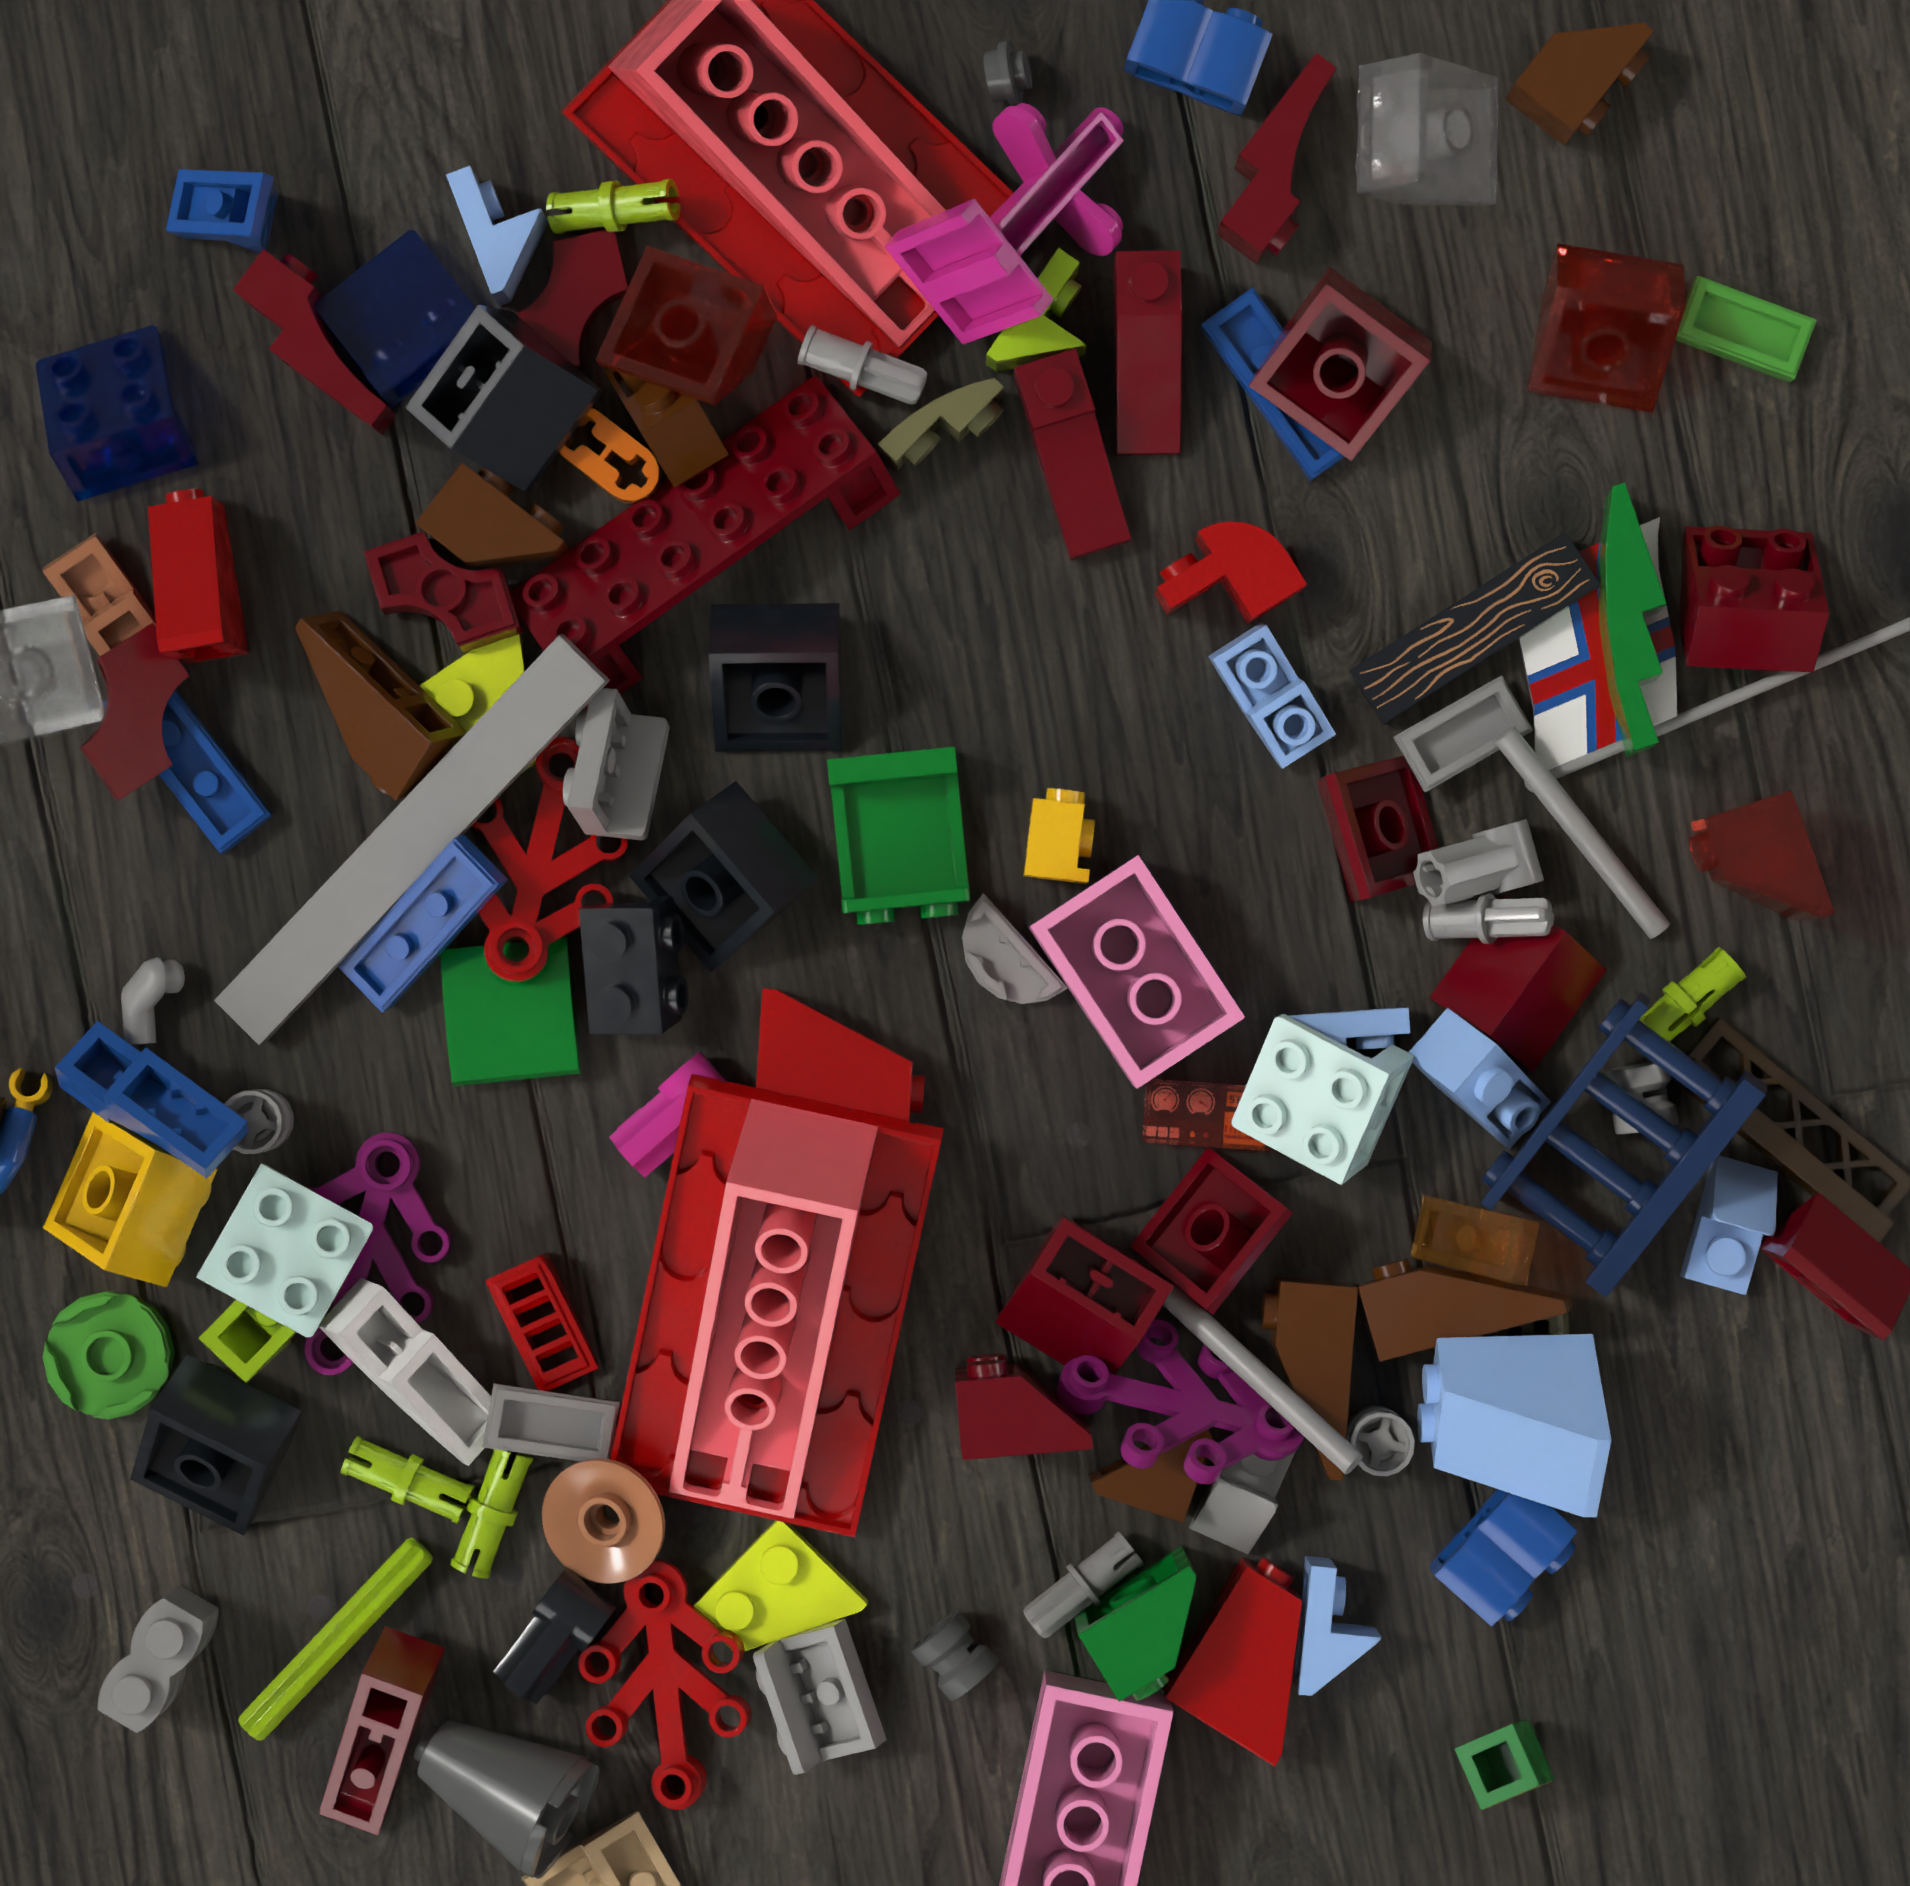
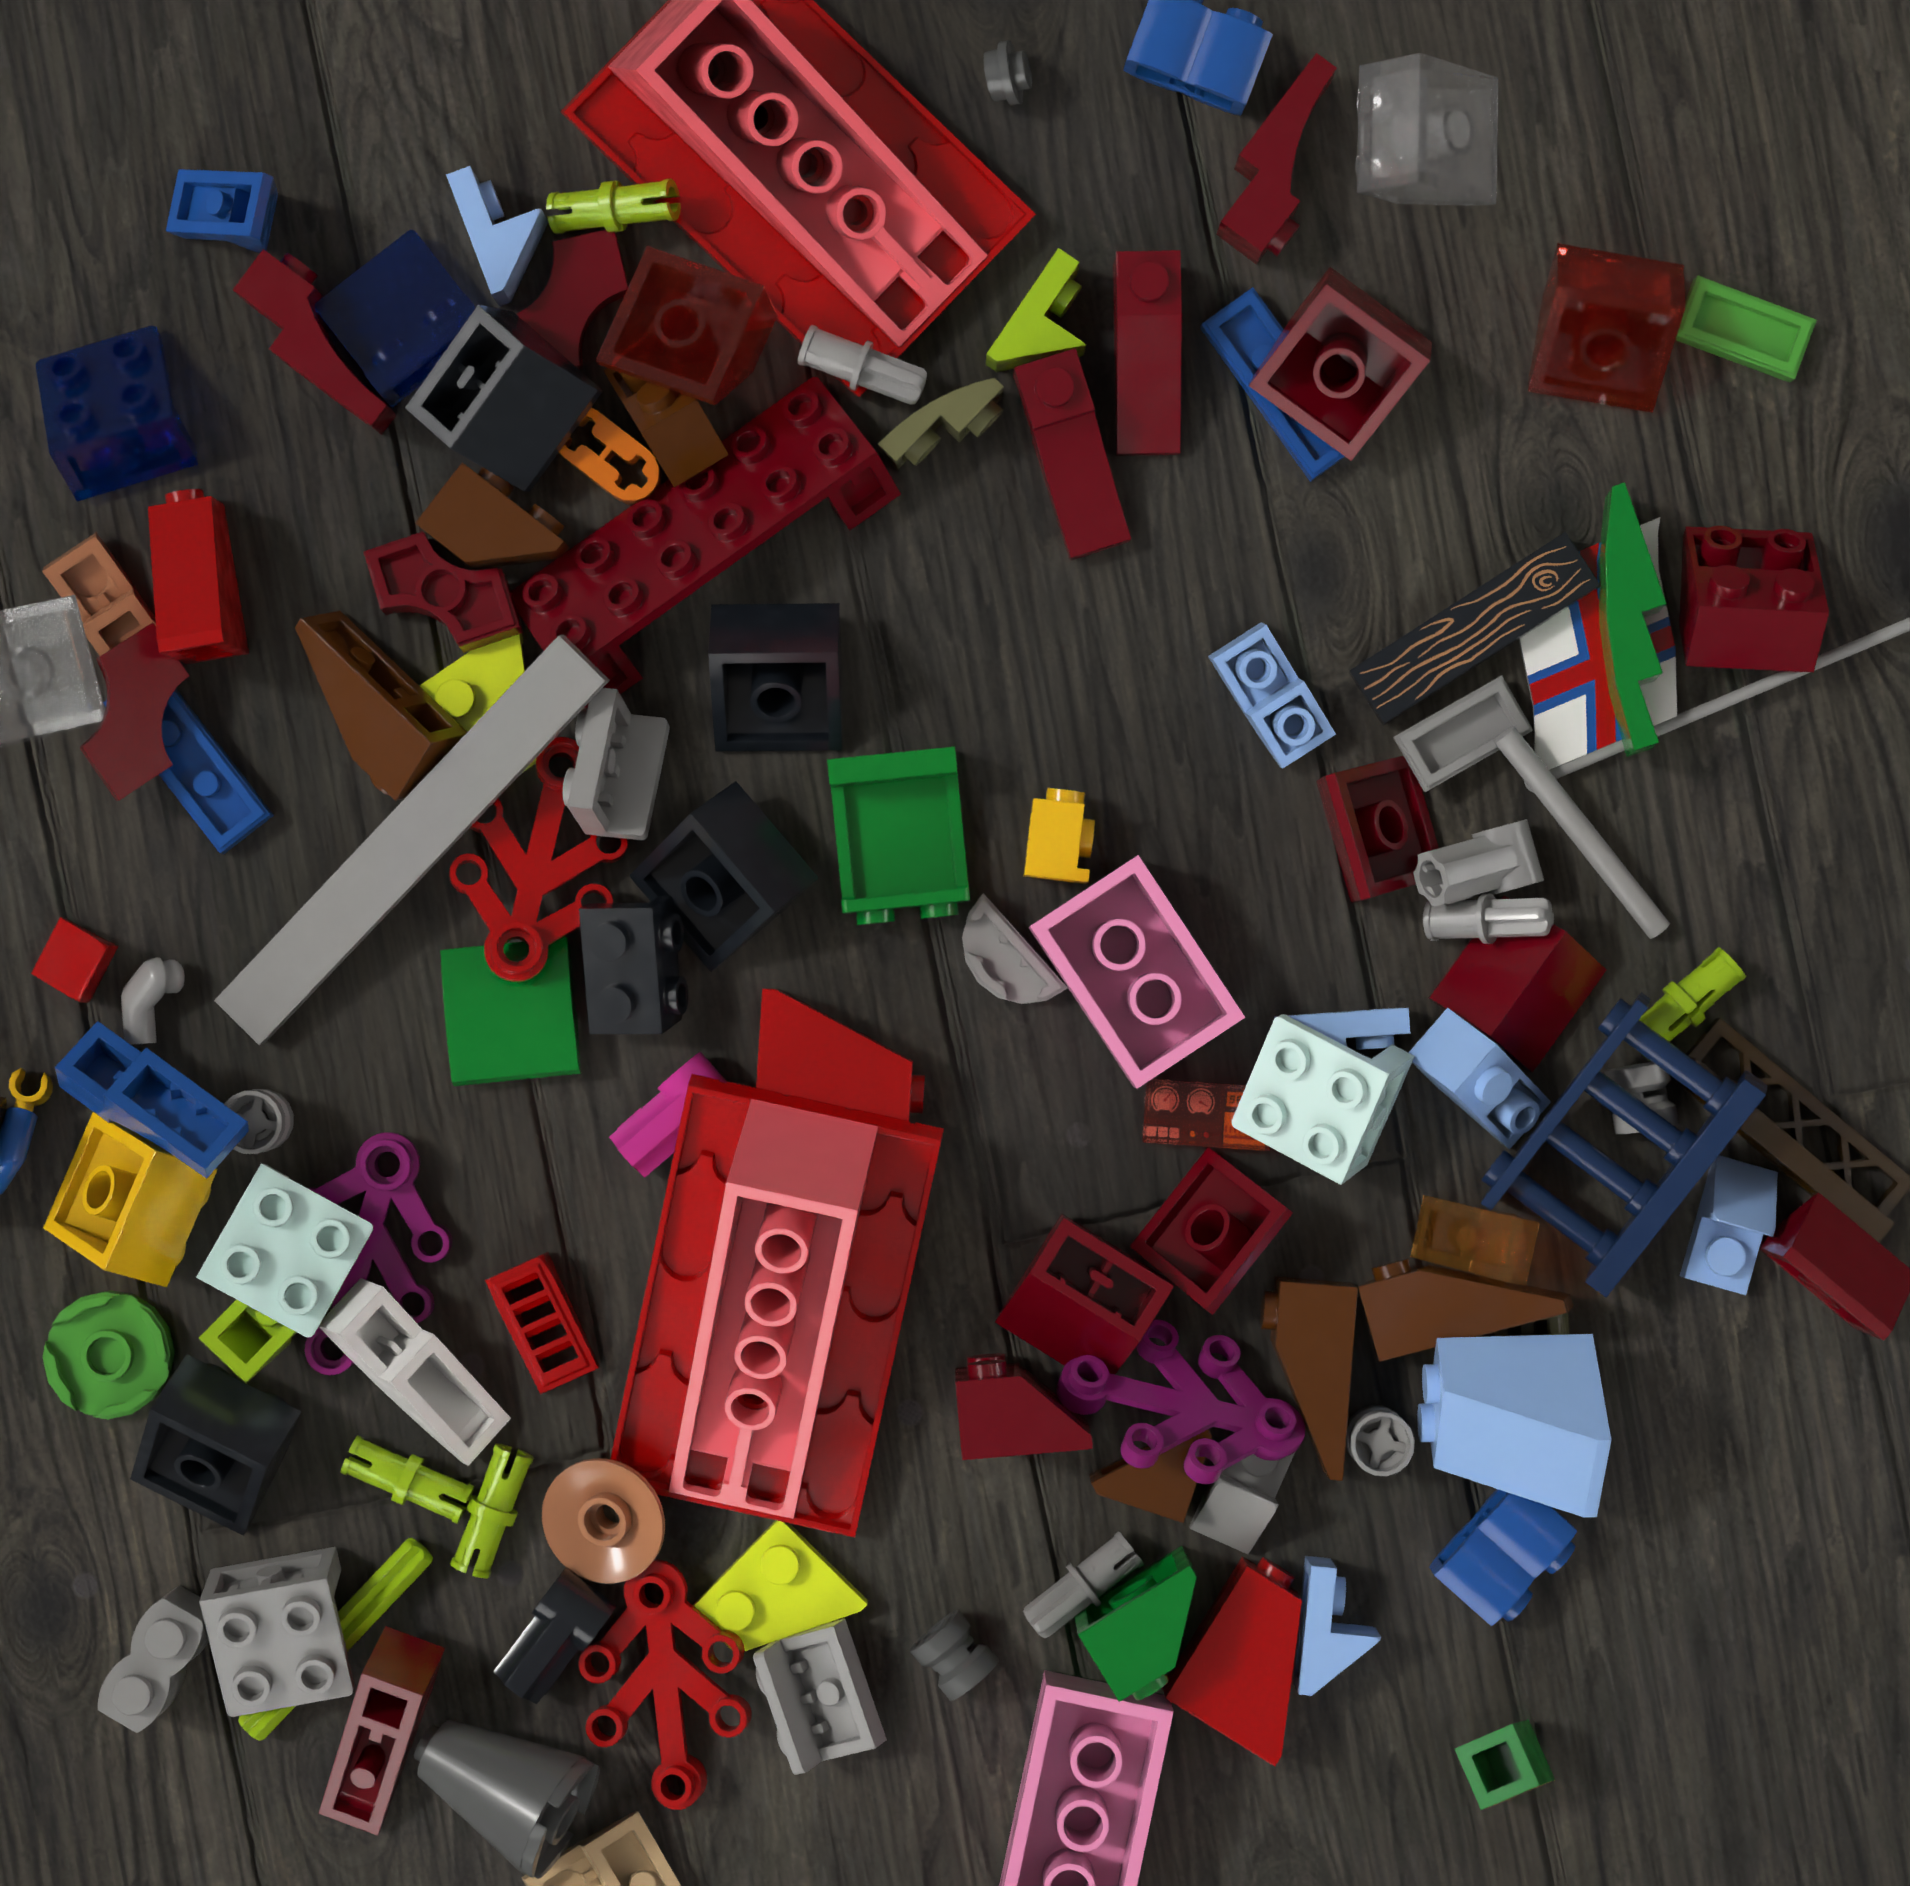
blue tile [338,834,508,1013] -> none
light grey tile [482,1383,620,1461] -> none
dark pink piece [884,103,1124,345] -> none
red brick [1154,521,1307,625] -> none
light grey bar [1163,1284,1363,1475] -> none
reddish brown slope [1505,23,1654,146] -> none
clear red slope [1688,790,1835,920] -> none
none -> red slope [31,917,119,1003]
none -> light grey bracket [199,1547,355,1717]

